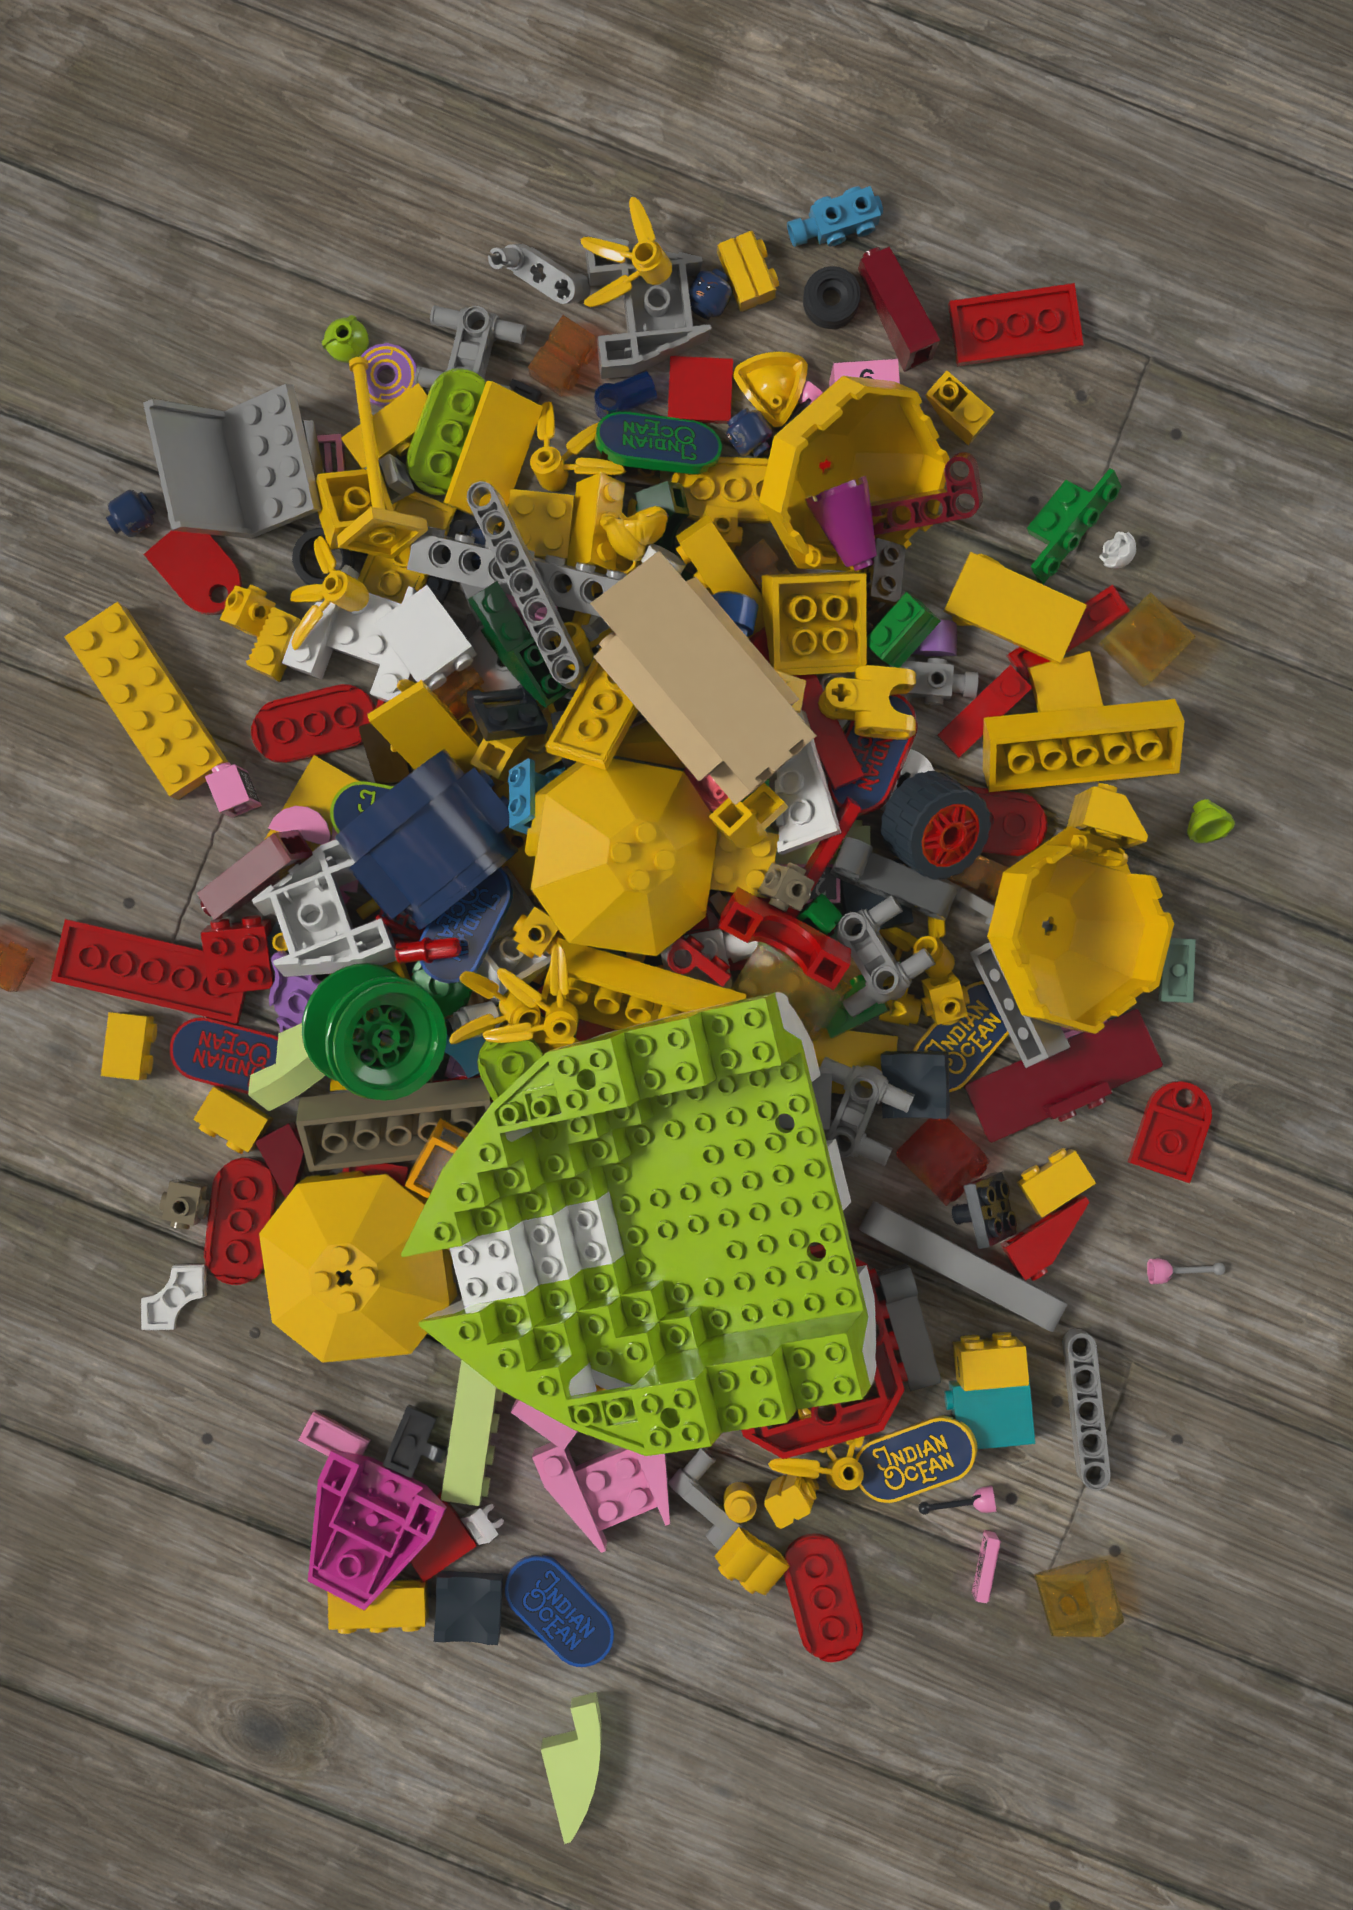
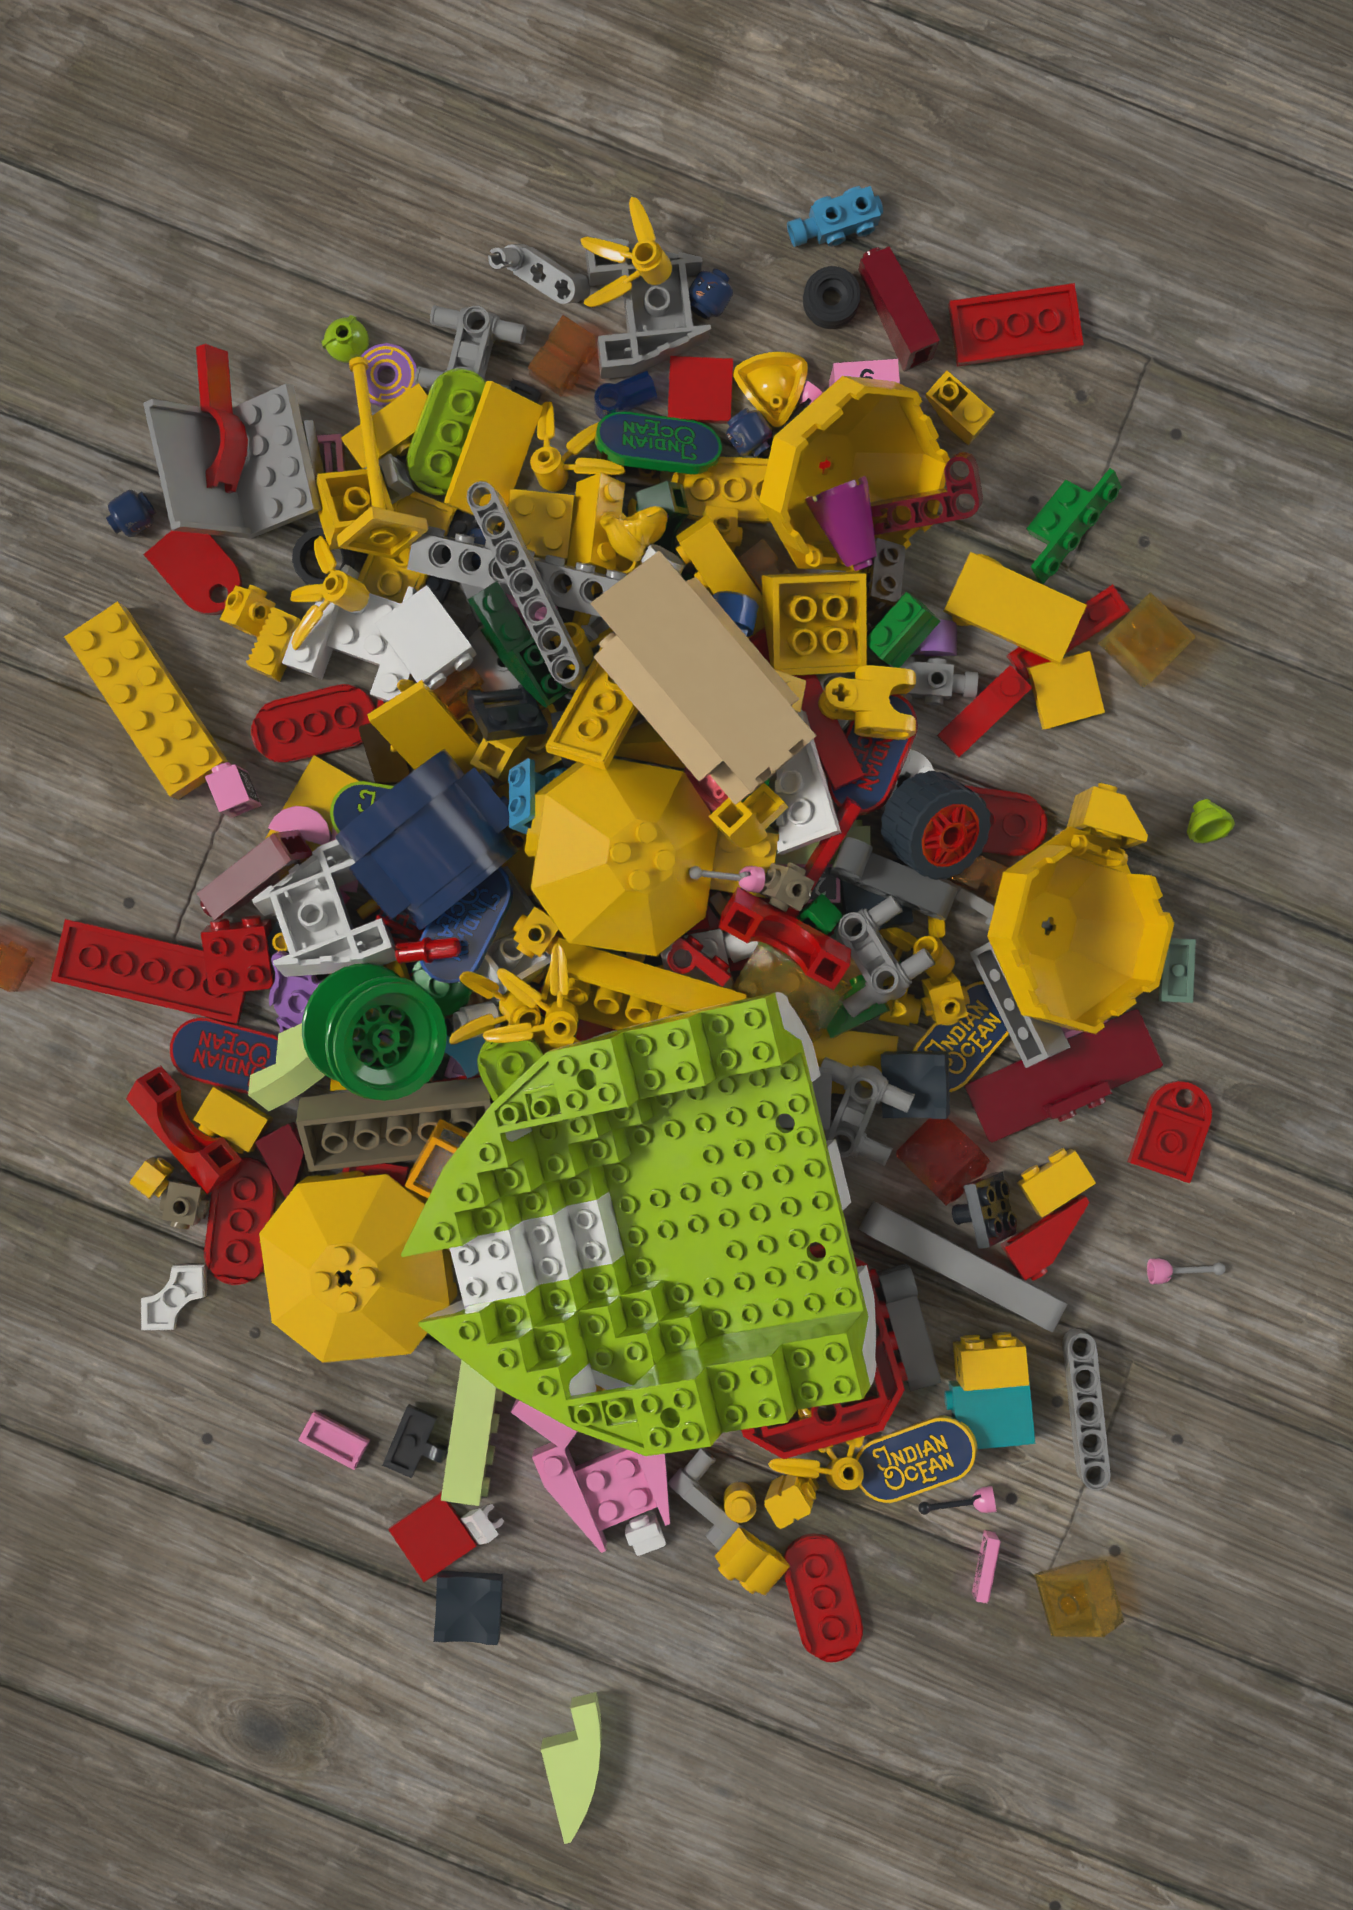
yellow brick [101,1012,157,1080] -> none
dark pink wedge [308,1450,447,1610] -> none
yellow brick [327,1579,429,1634] -> none
tile [505,1555,614,1667] -> none
yellow brick [717,231,779,312] -> none
yellow brick [982,699,1185,792] -> none
white plate [1099,532,1136,569] -> none
none -> red arch [126,1065,243,1194]
none -> yellow plate [129,1157,174,1199]
none -> red piece [196,344,248,494]
none -> white bracket [625,1514,666,1556]
none -> hinge [689,866,765,893]

